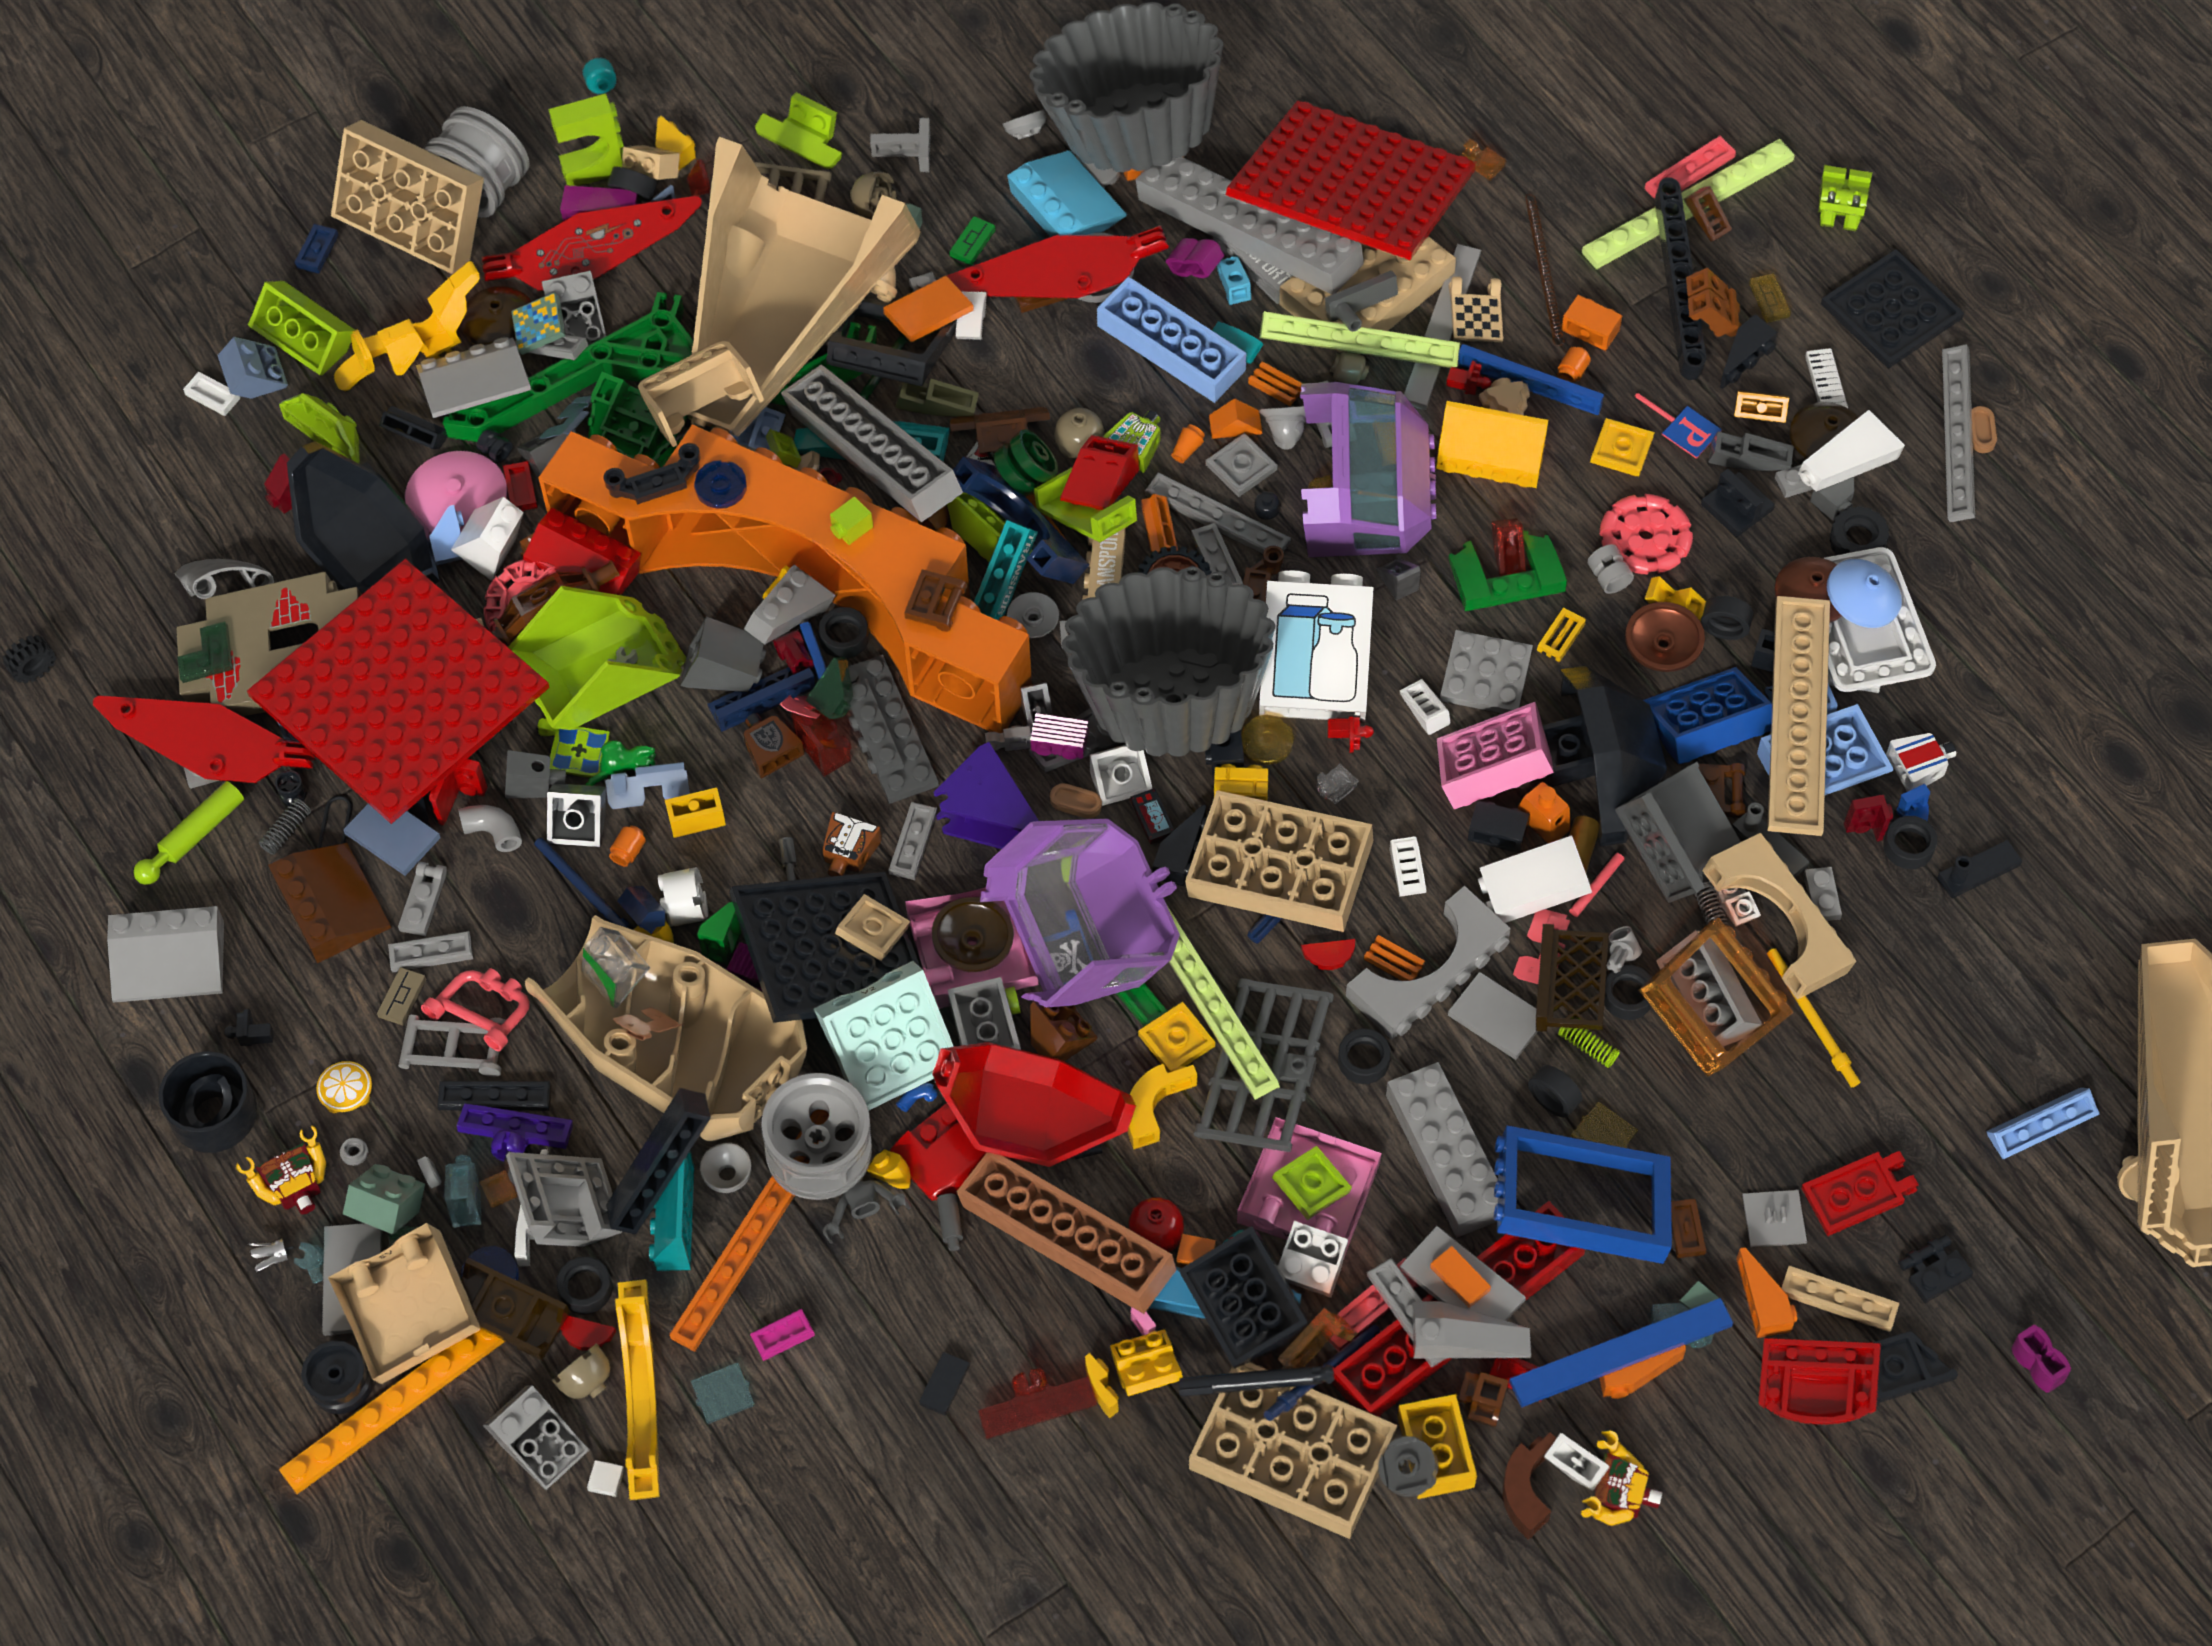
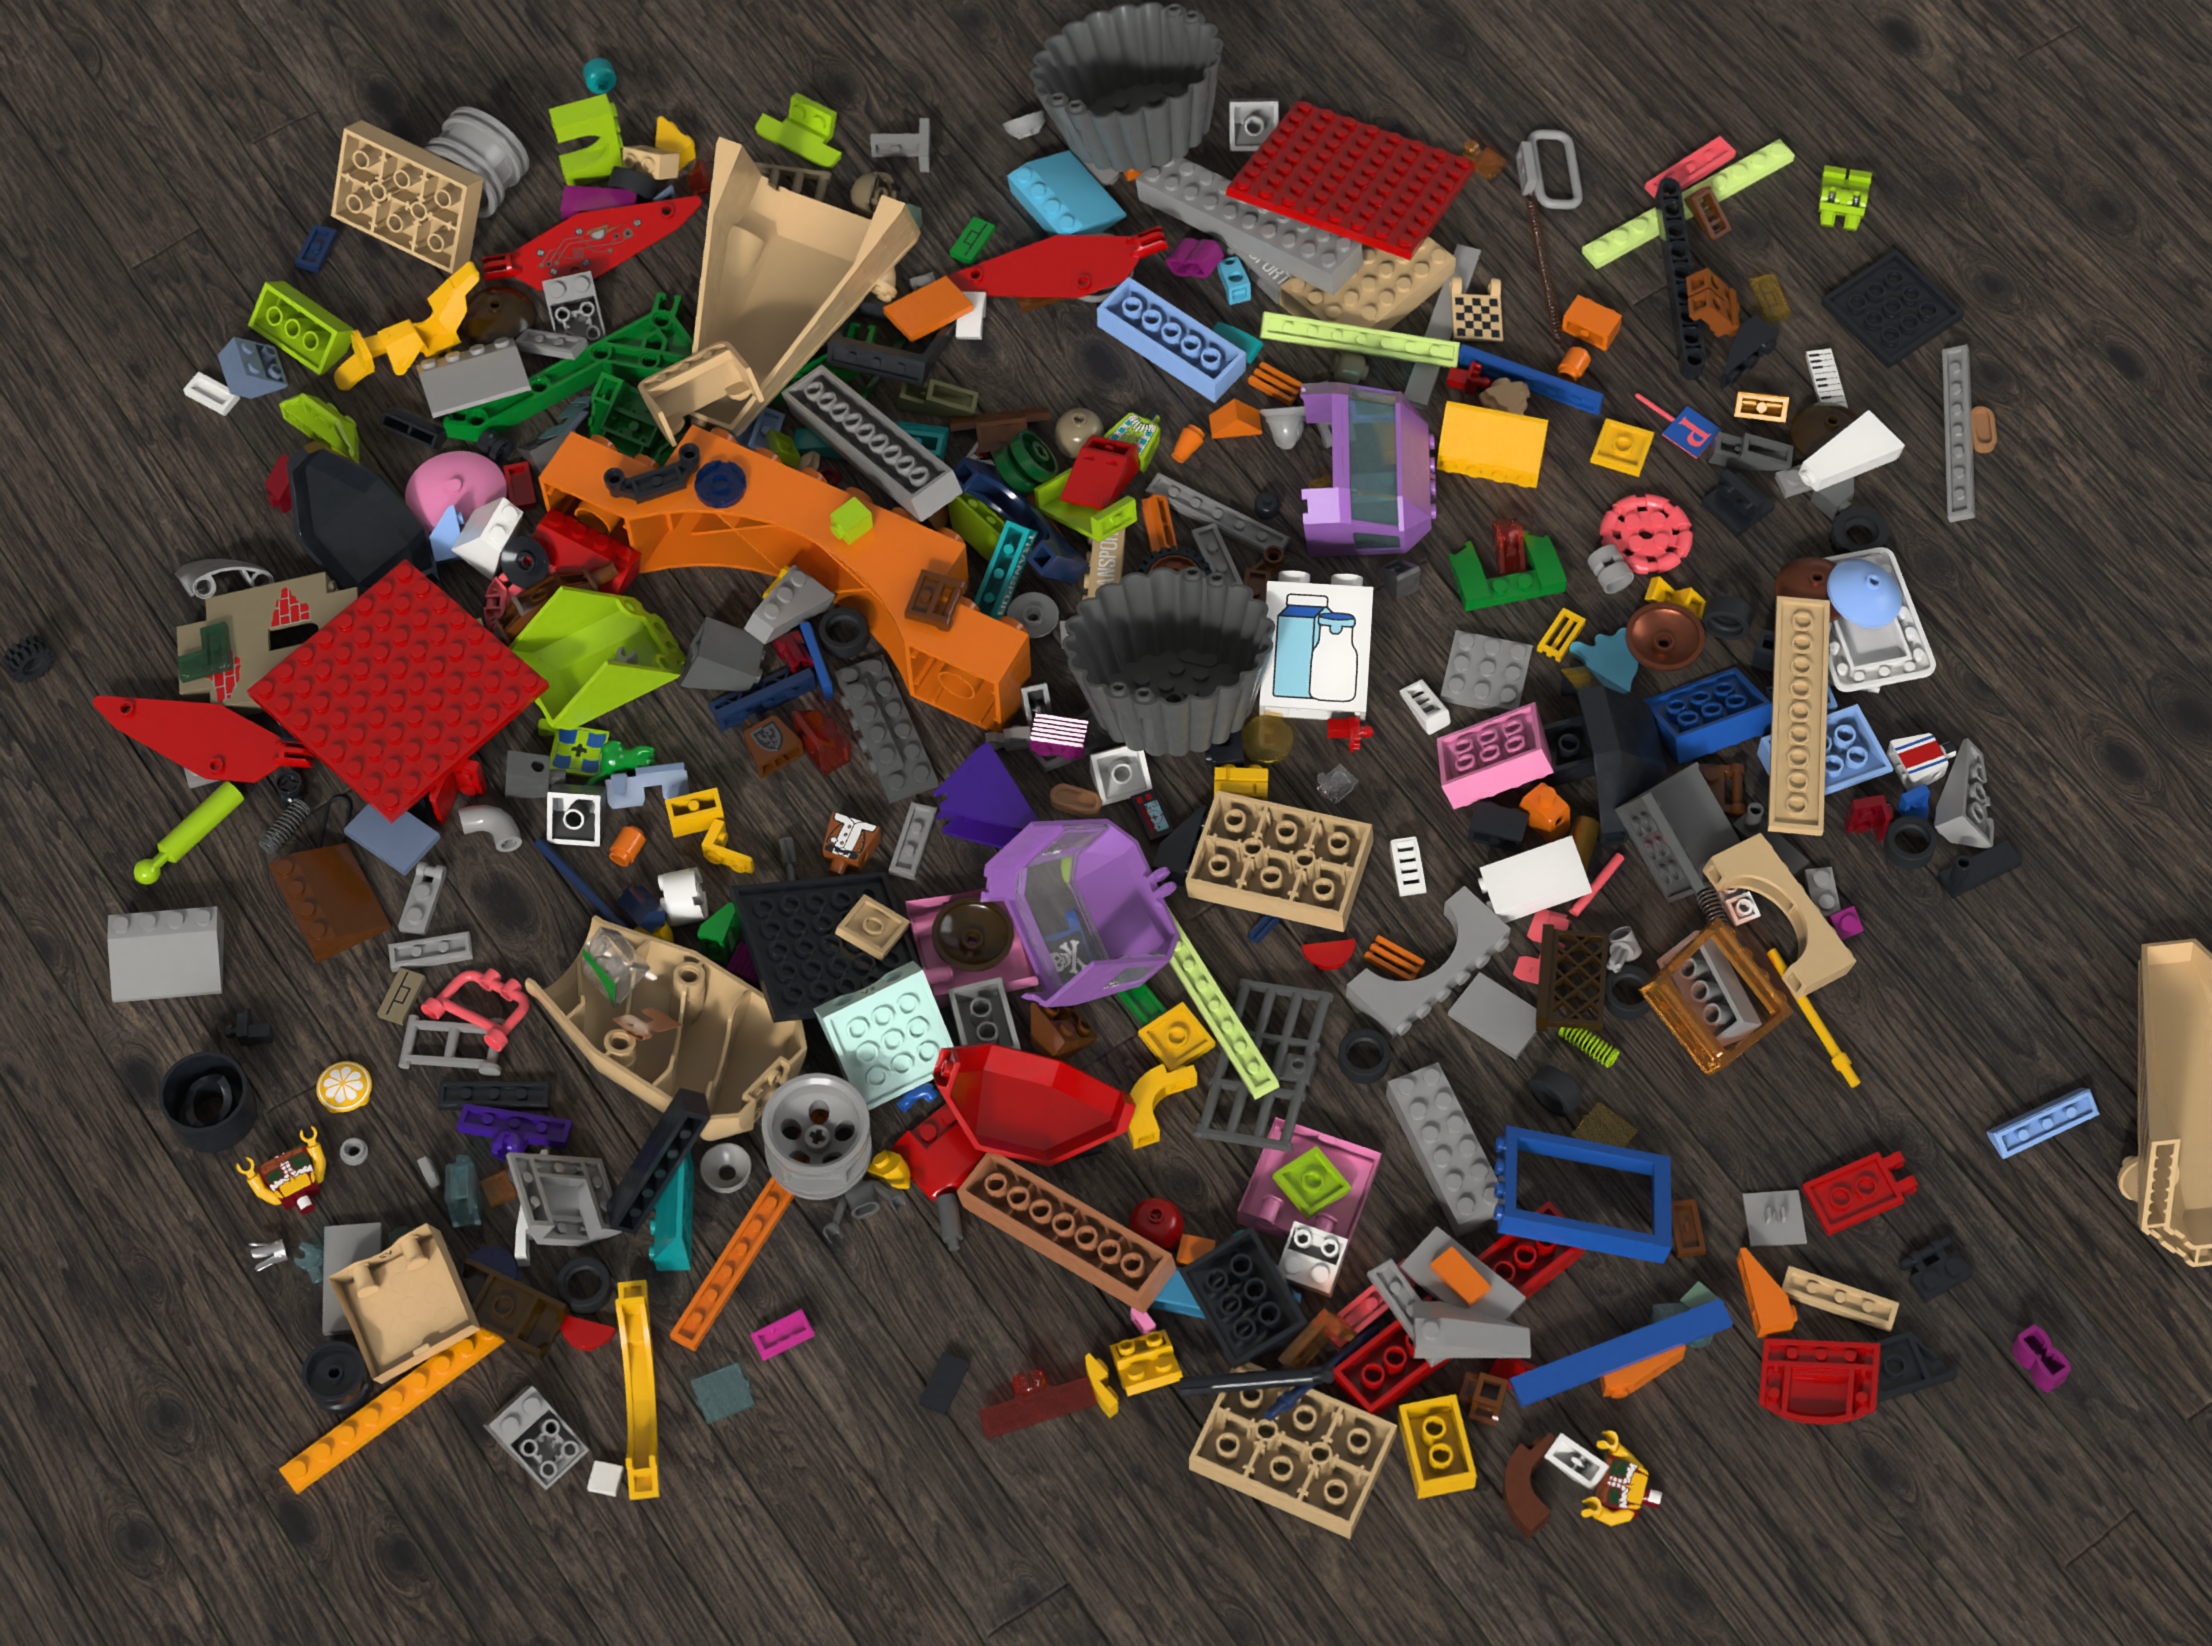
sand green brick [343,1164,425,1234] -> none
tile [512,292,566,355] -> none
dark tan cylinder [552,1344,610,1399] -> none
coral piece [780,695,831,718] -> none
clear green slope [805,657,853,719] -> none
lime tile [1005,987,1021,1015] -> none
light grey tile [1206,433,1278,497] -> none
dark grey piece [1325,270,1398,332] -> none
dark grey plate [1378,1436,1438,1497] -> none
none -> black dish [501,536,549,588]
none -> yellow bracket [701,819,755,874]
none -> light grey slope [1229,98,1278,151]
none -> light grey bar [1516,129,1583,209]
none -> medium azure tile [1569,628,1638,692]
none -> magenta plate [1826,906,1864,941]
none -> light grey wedge [1934,738,1994,849]

